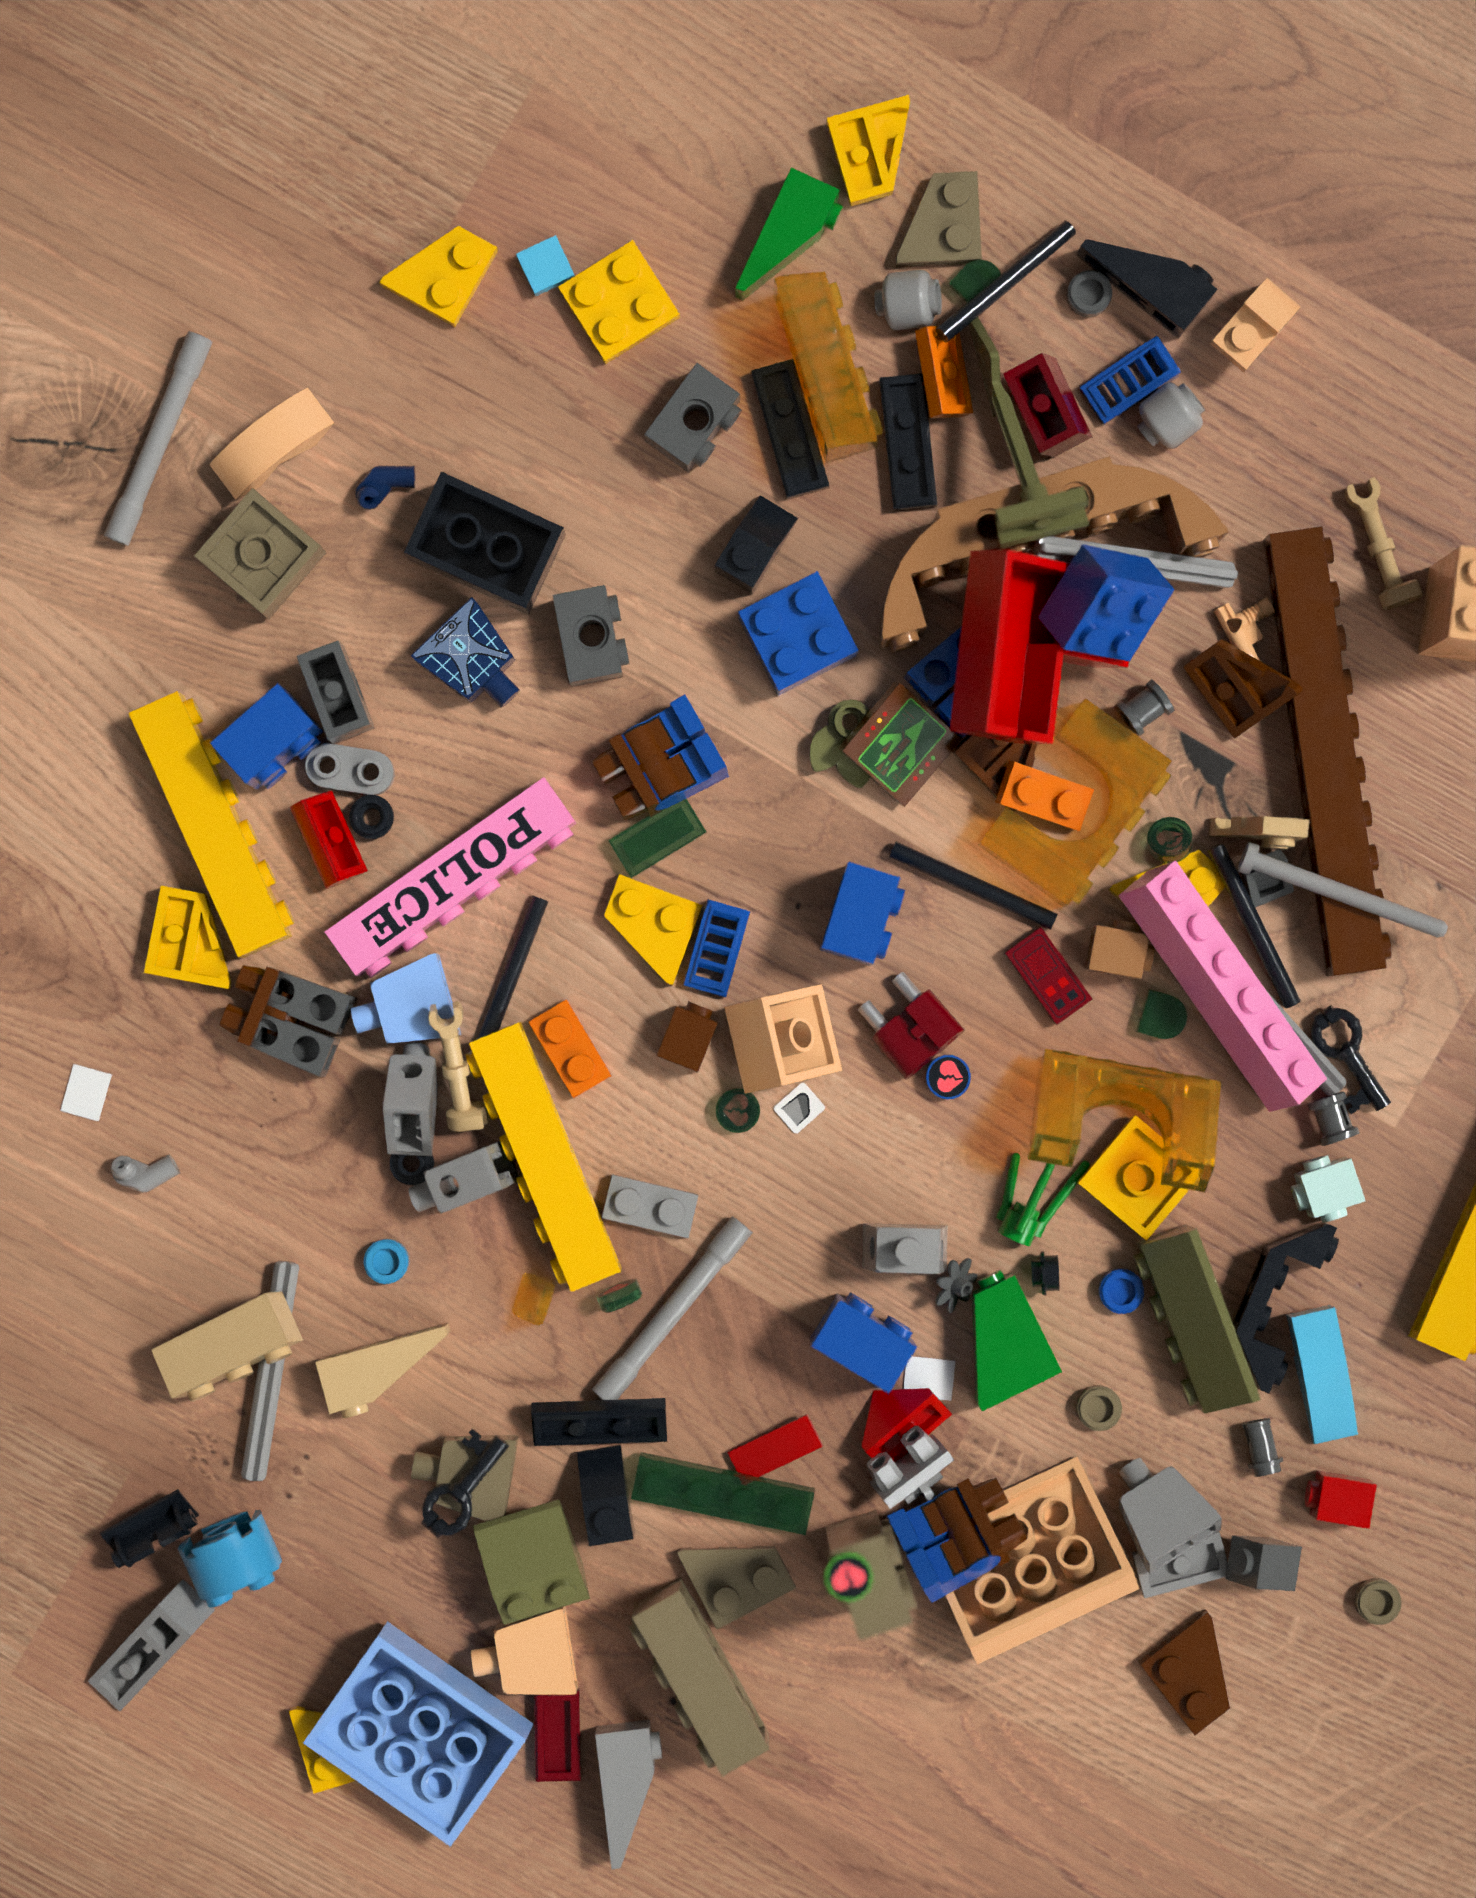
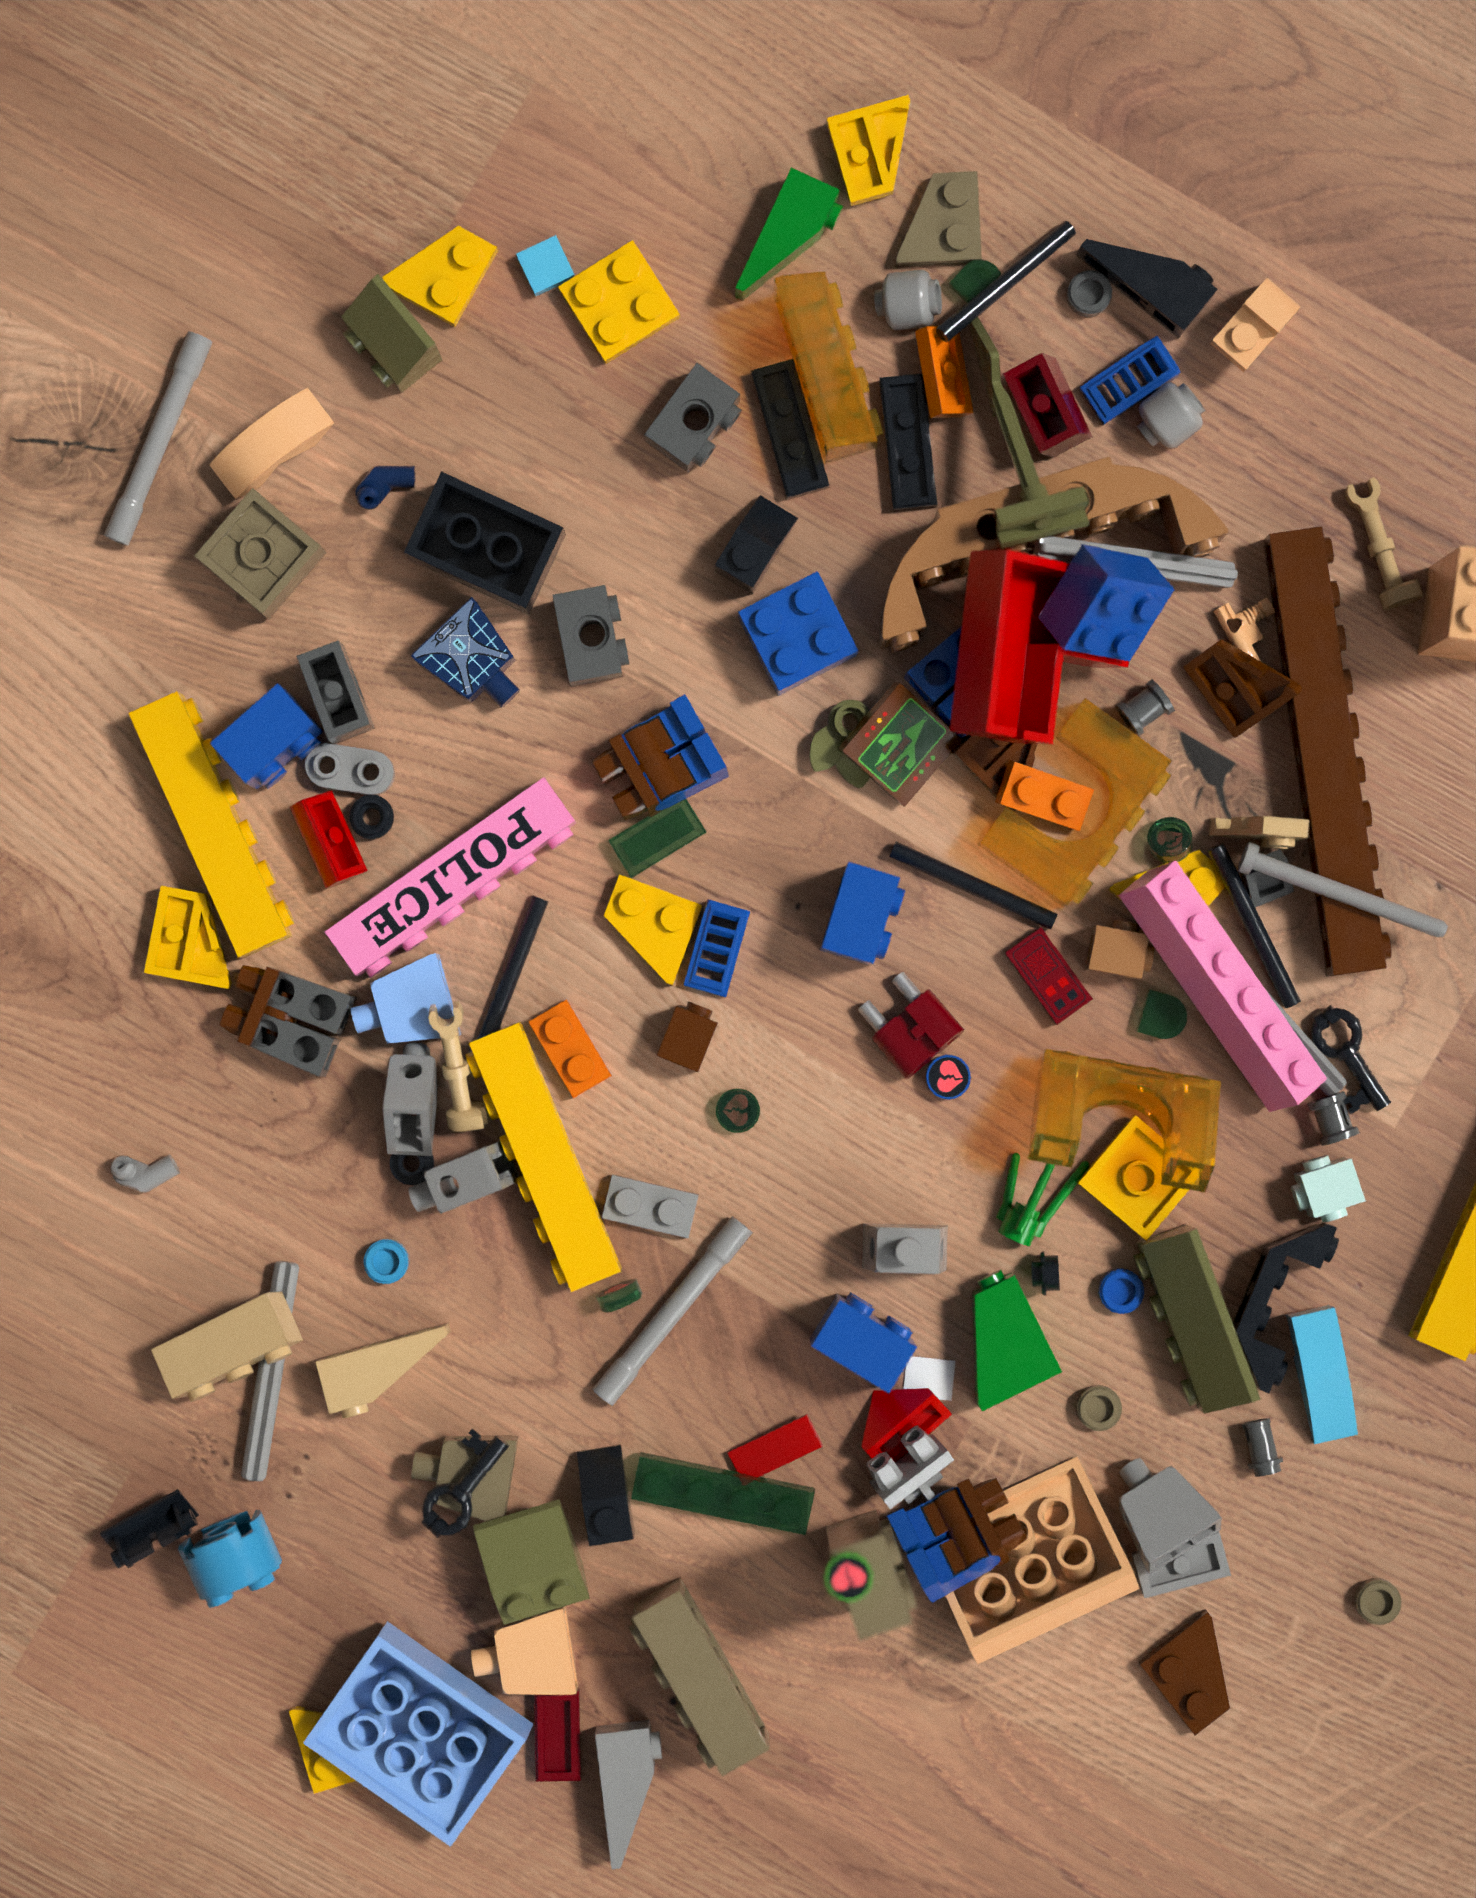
white sticker [60,1064,112,1121] -> none
light grey slope [88,1580,215,1711] -> none
clear yellow slope [512,1272,557,1326] -> none
black tile [531,1398,667,1446] -> none
dark tan wing [677,1546,796,1629] -> none
light nougat slope [724,984,842,1094] -> none
white sticker [774,1083,825,1134] -> none
dark grey plant [935,1258,978,1313] -> none
dark grey brick [1226,1535,1302,1591] -> none
red brick [1305,1470,1377,1529] -> none
none -> olive slope [341,274,442,393]

